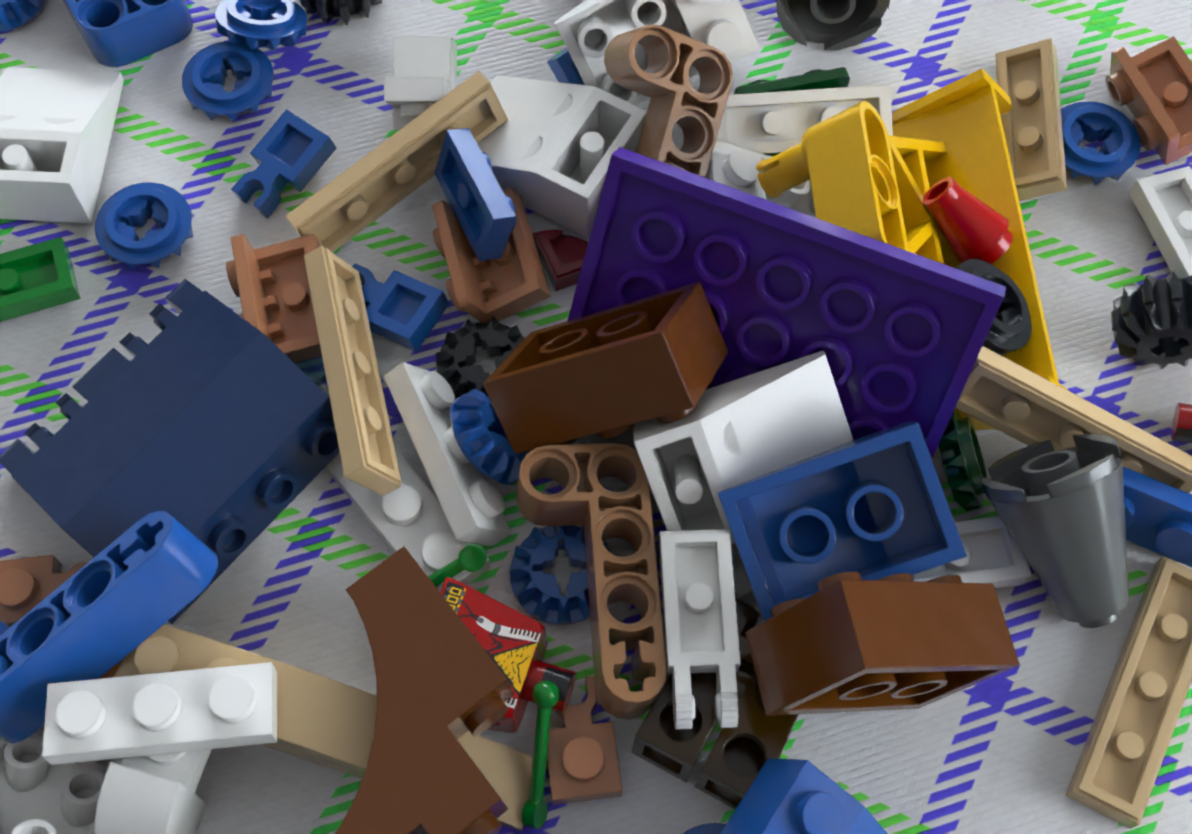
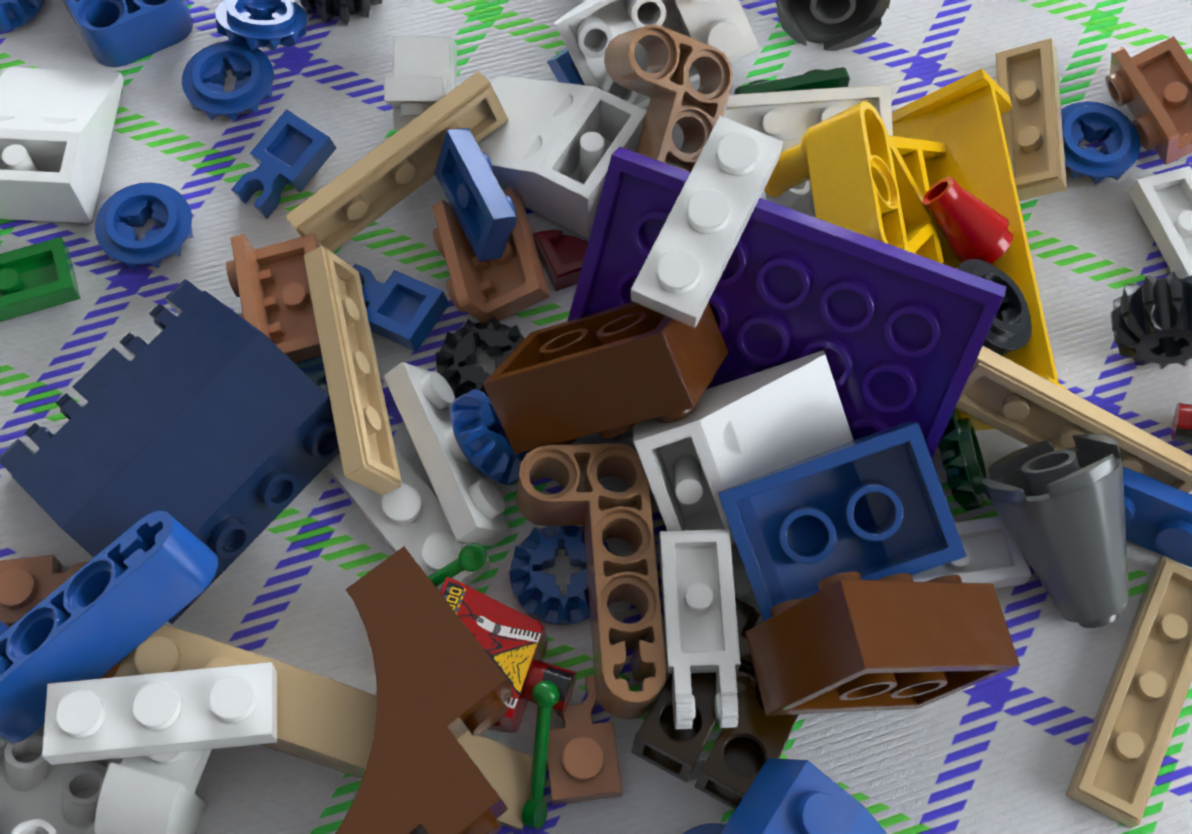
none -> white plate [631,116,783,328]

